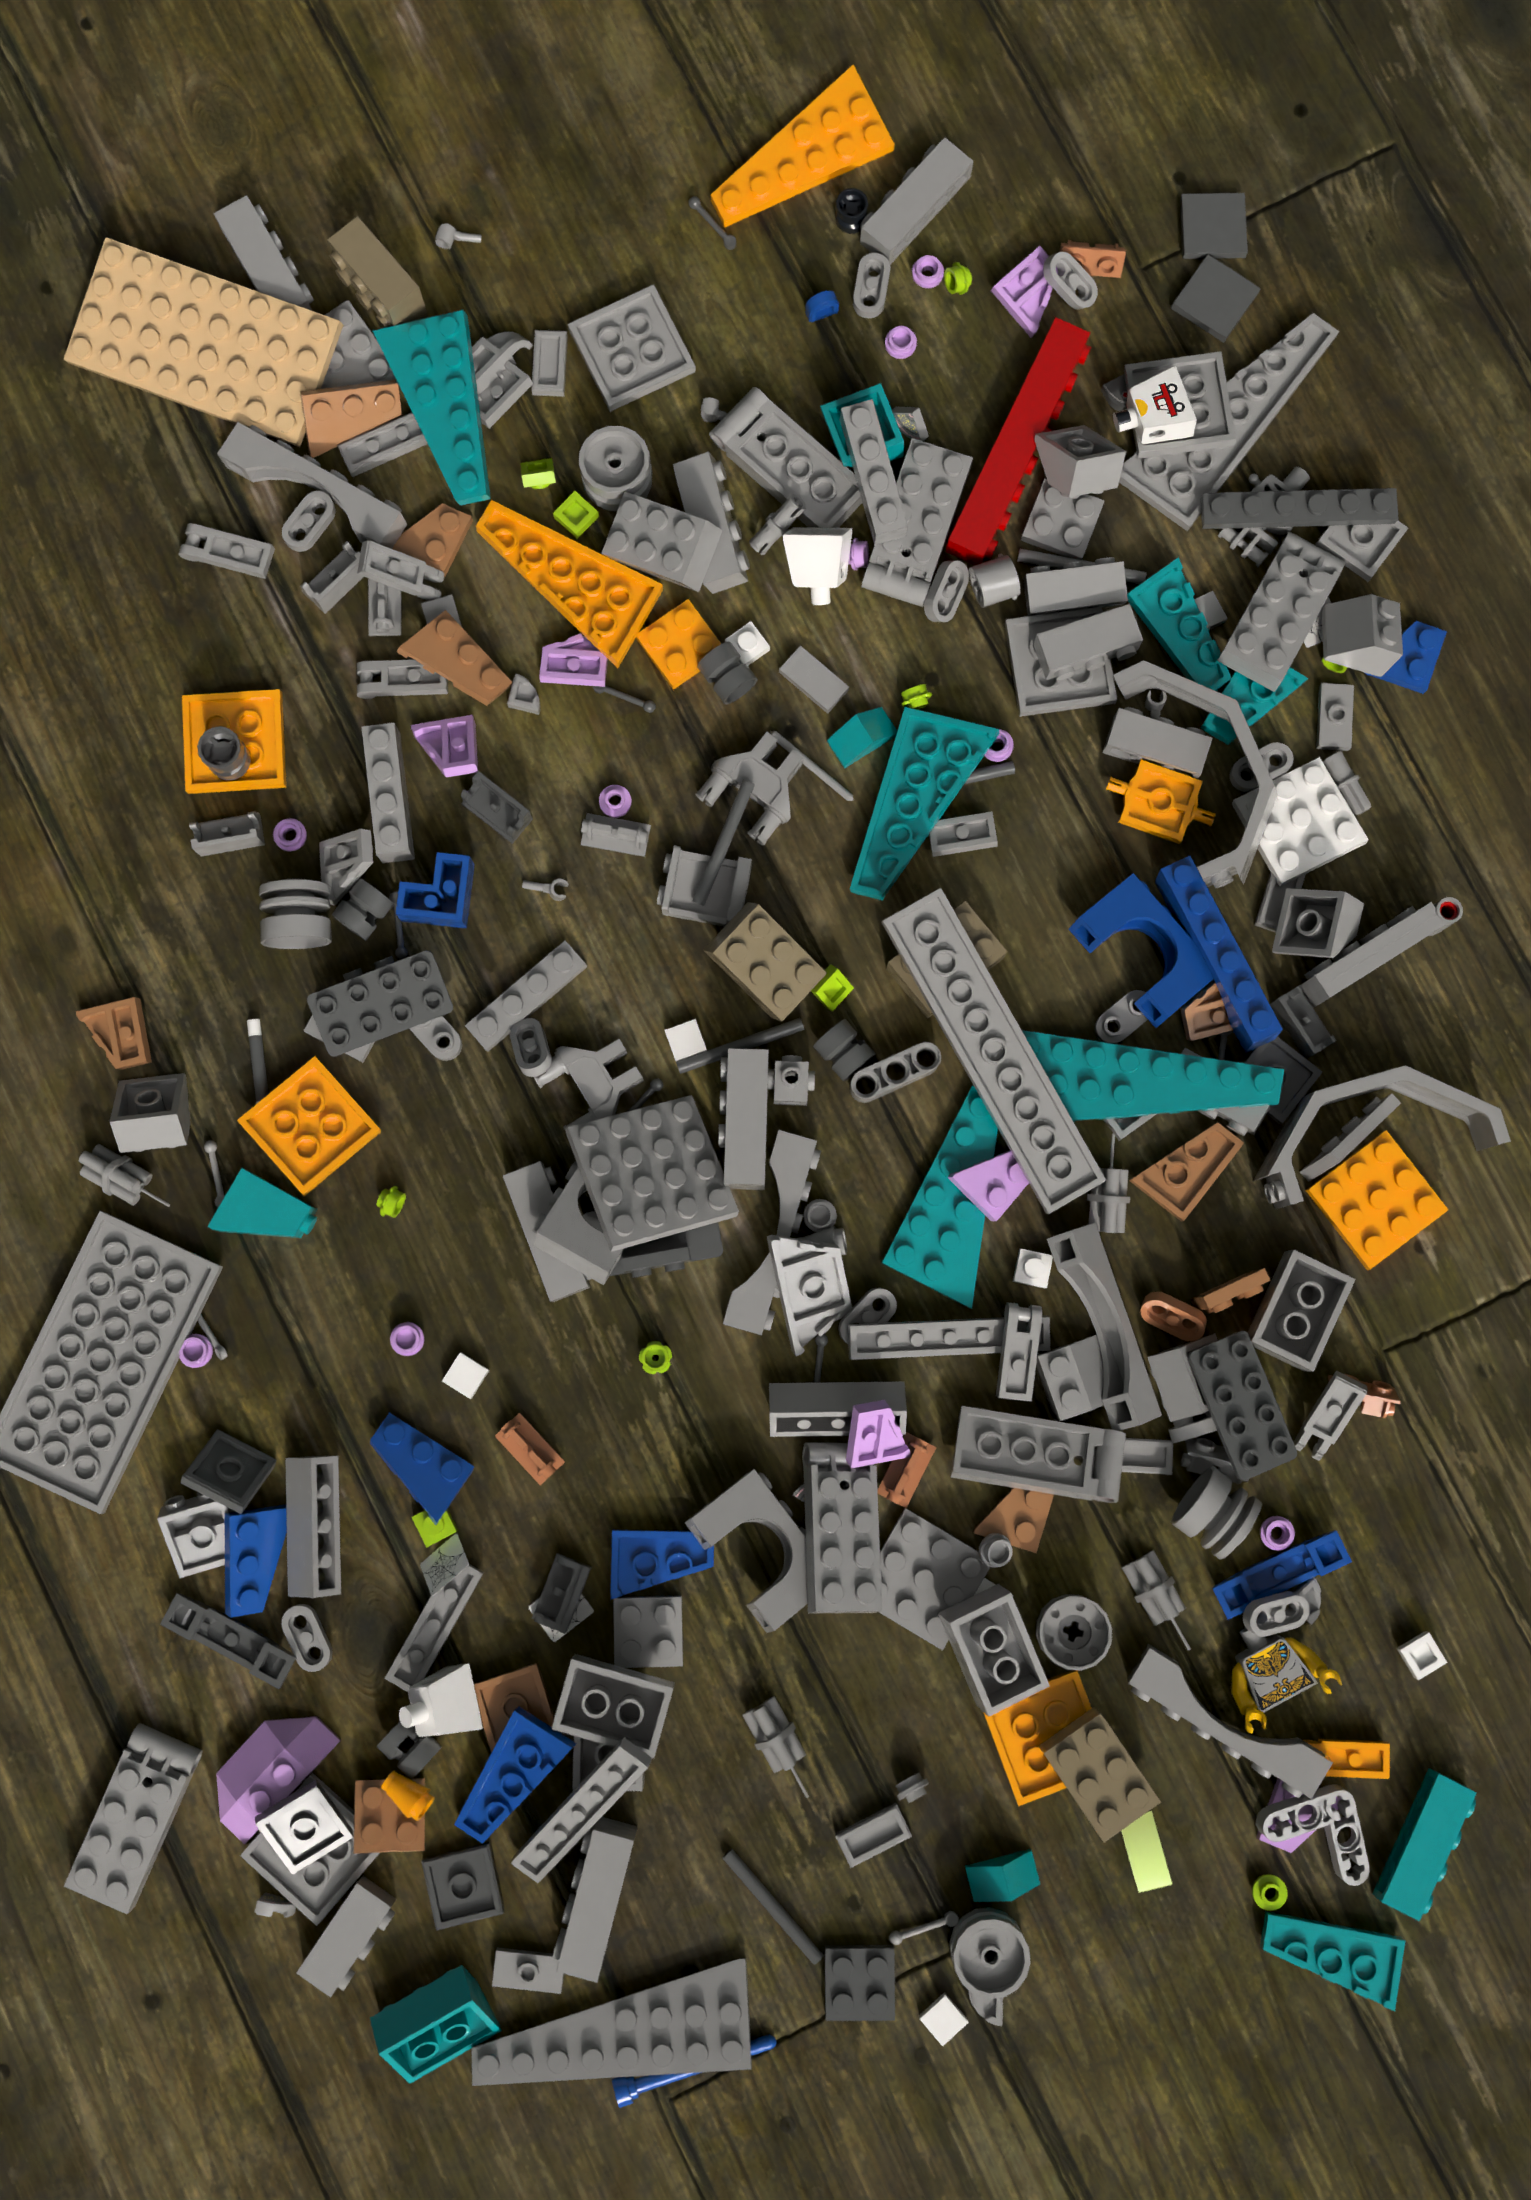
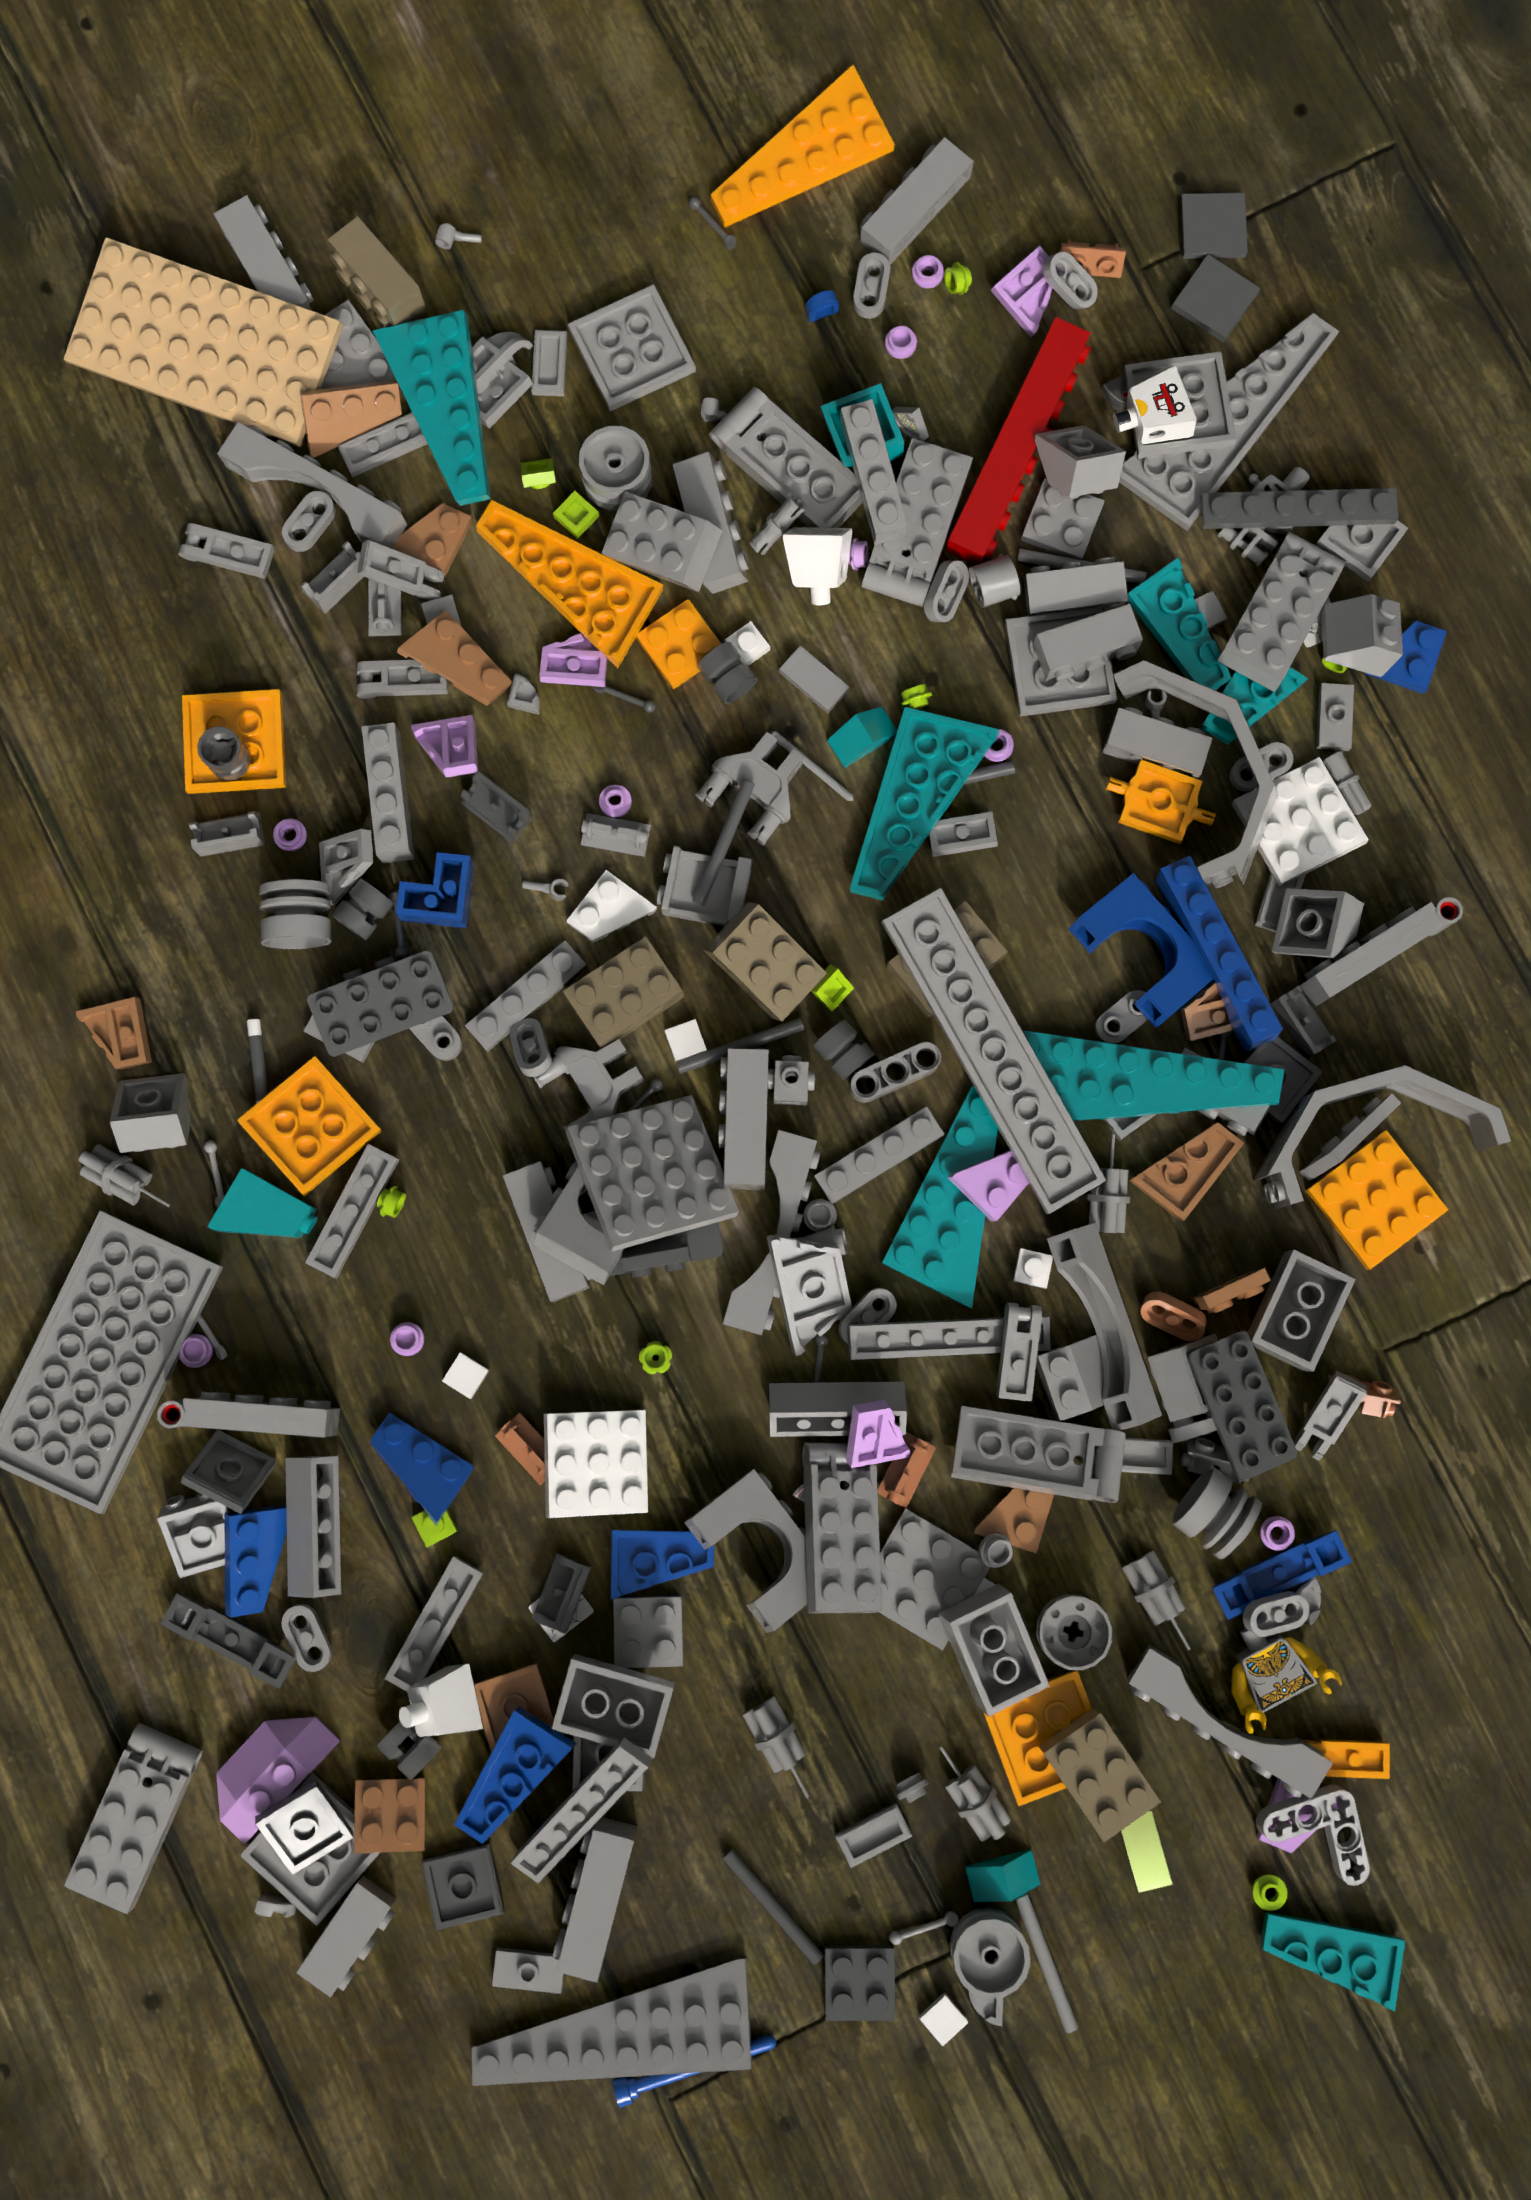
teal slope [370,1965,502,2084] -> none
light orange cone [381,1771,435,1821] -> none
white sticker [420,1533,469,1596] -> none
black wheel [835,188,868,234] -> none
teal brick [1372,1768,1477,1921] -> none
white plate [1397,1631,1447,1680] -> none
none -> light grey hinge [157,1392,340,1437]
none -> light grey plate [305,1144,399,1279]
none -> white plate [544,1410,648,1518]
none -> dark tan brick [563,936,684,1049]
none -> white wing [566,870,657,943]
none -> light grey plate [814,1106,944,1204]
none -> light grey piece [940,1746,1011,1841]
none -> light grey bar [1015,1893,1078,2033]

